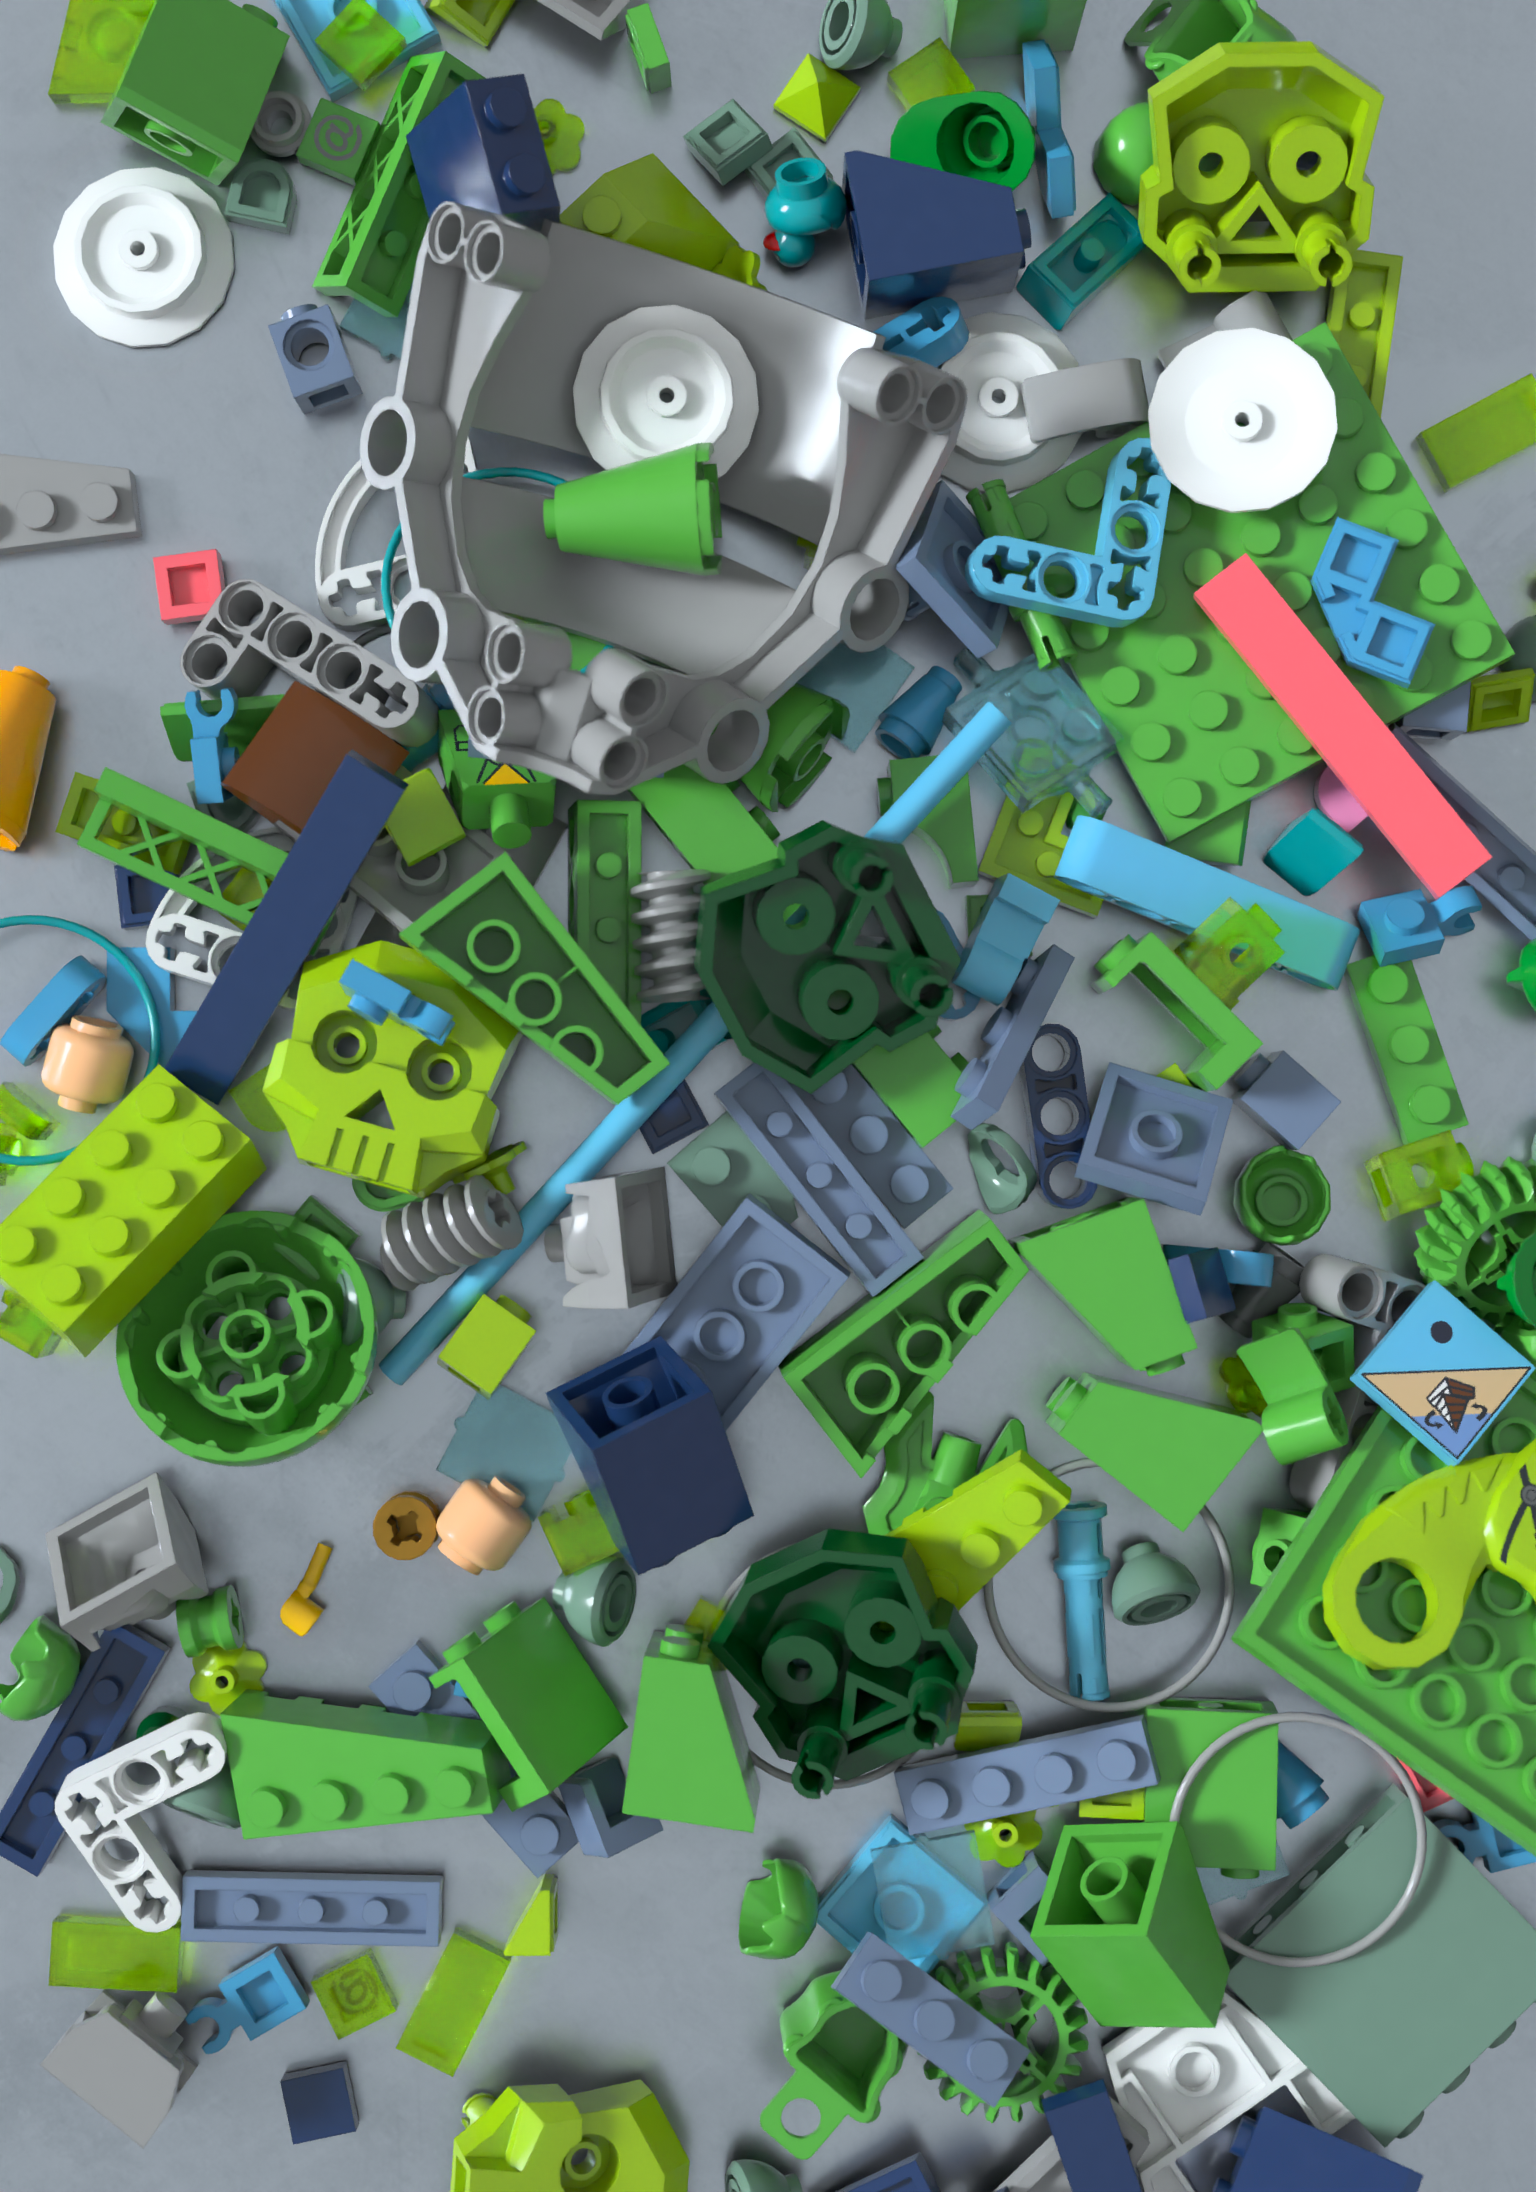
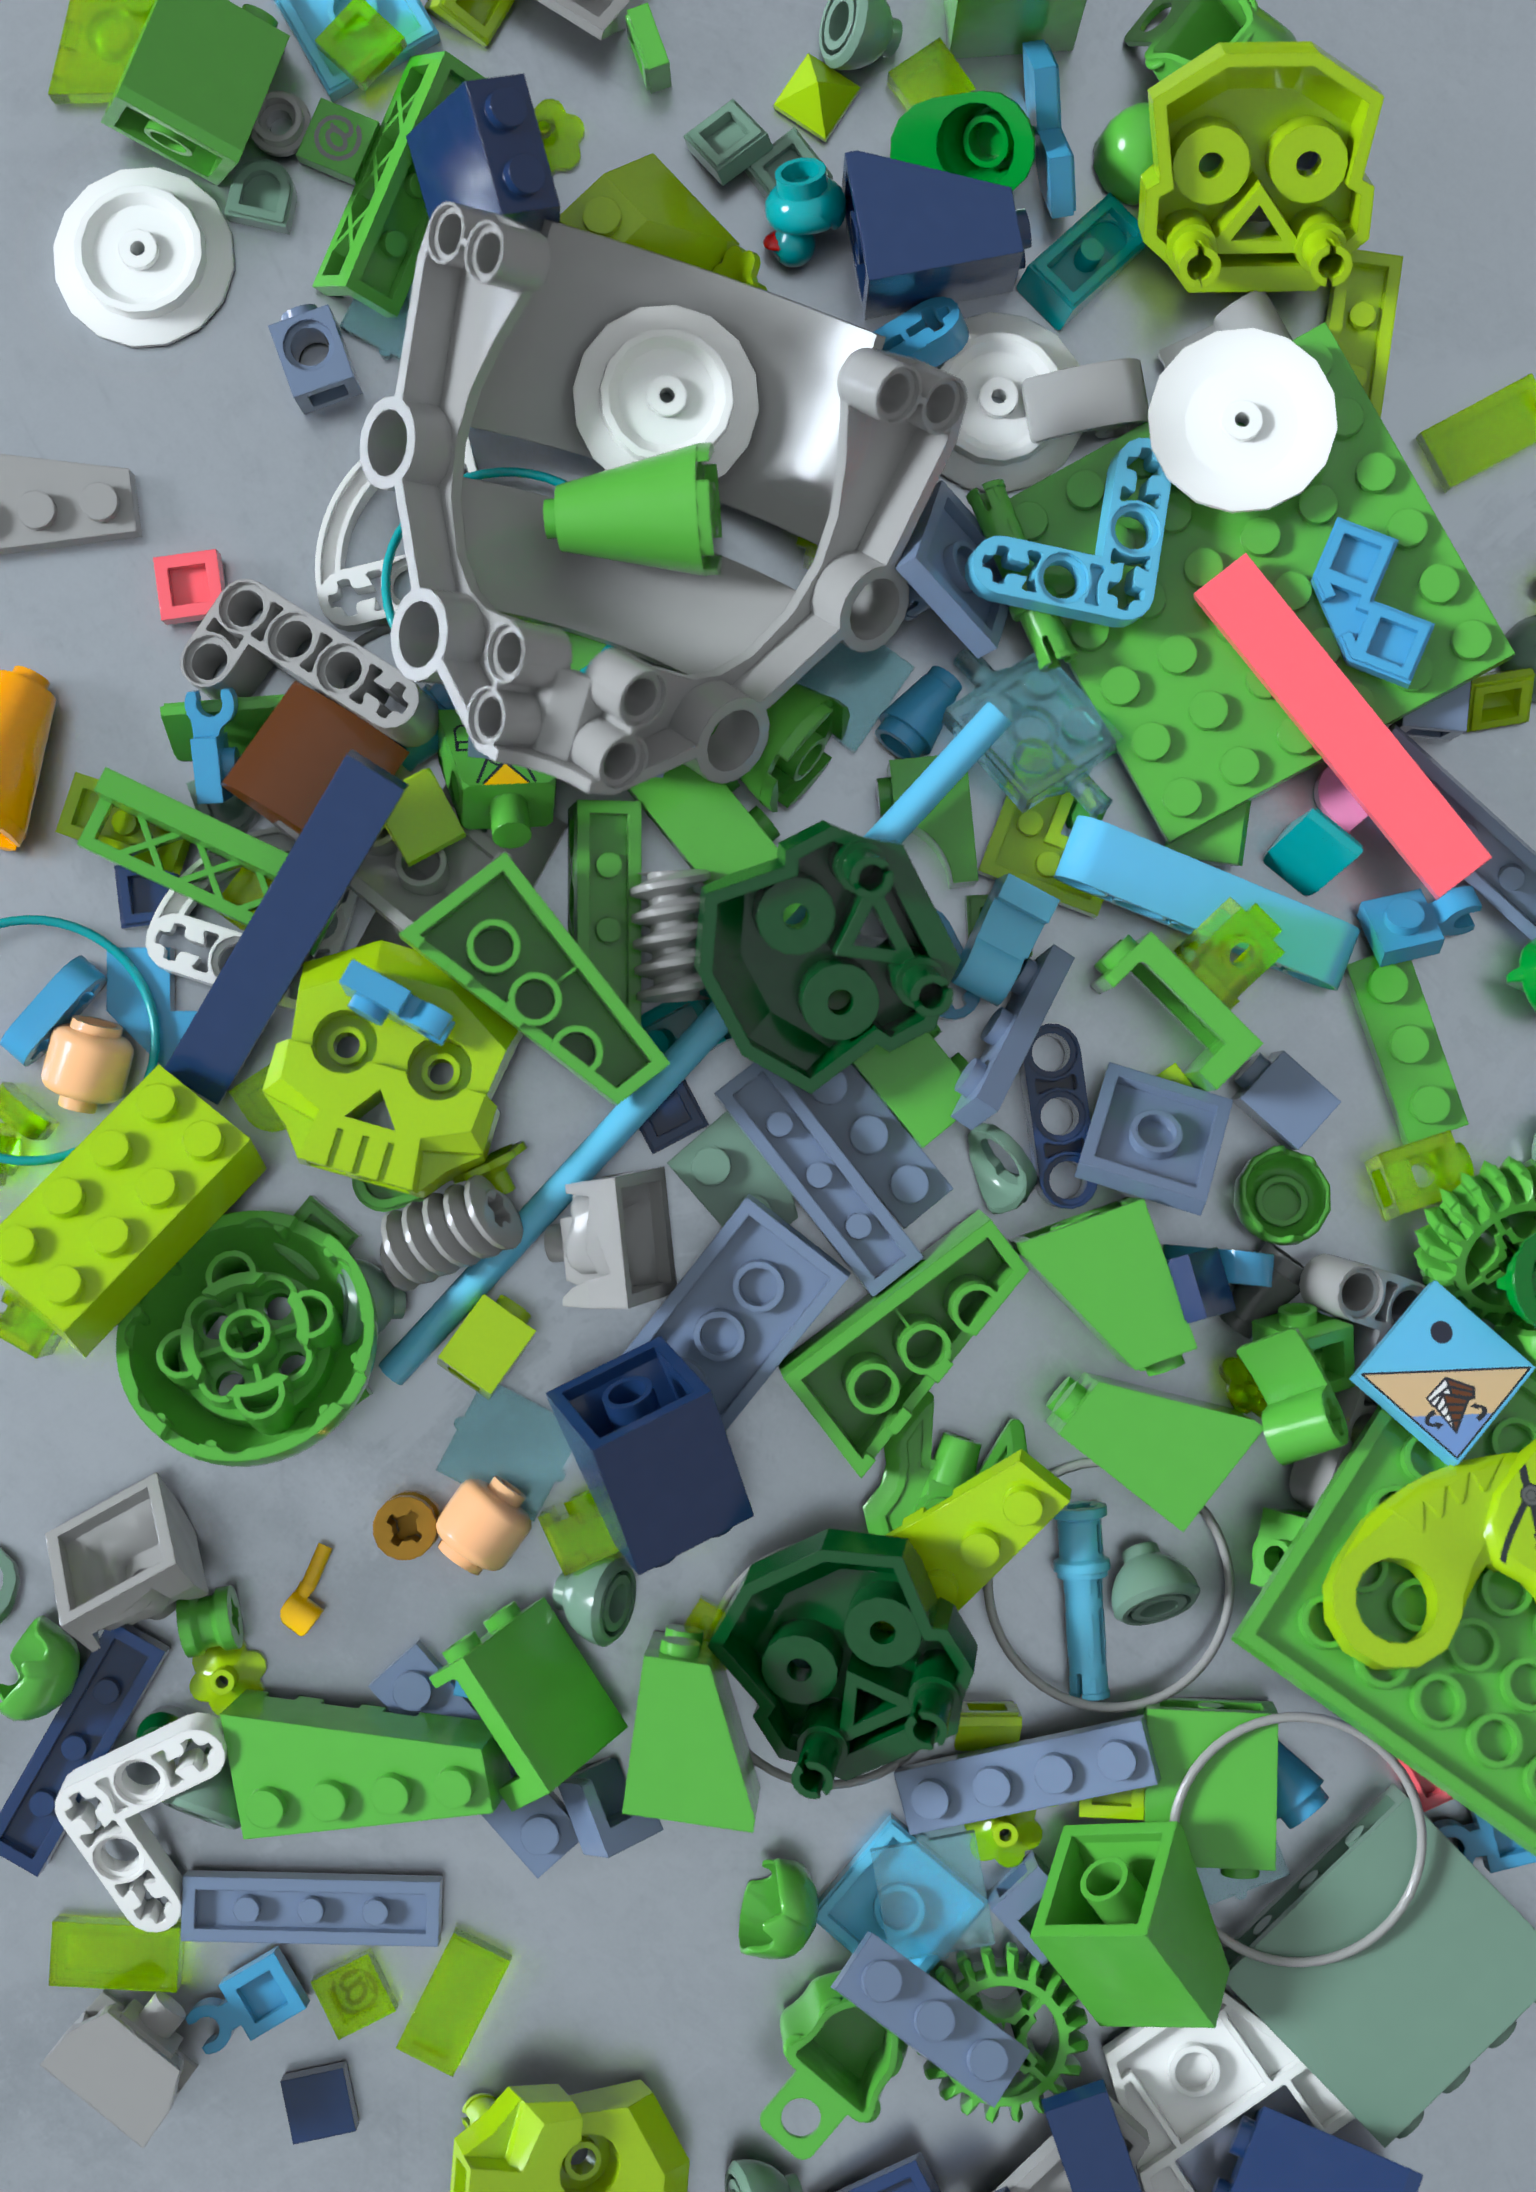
lime slope [504,1874,558,1956] -> none

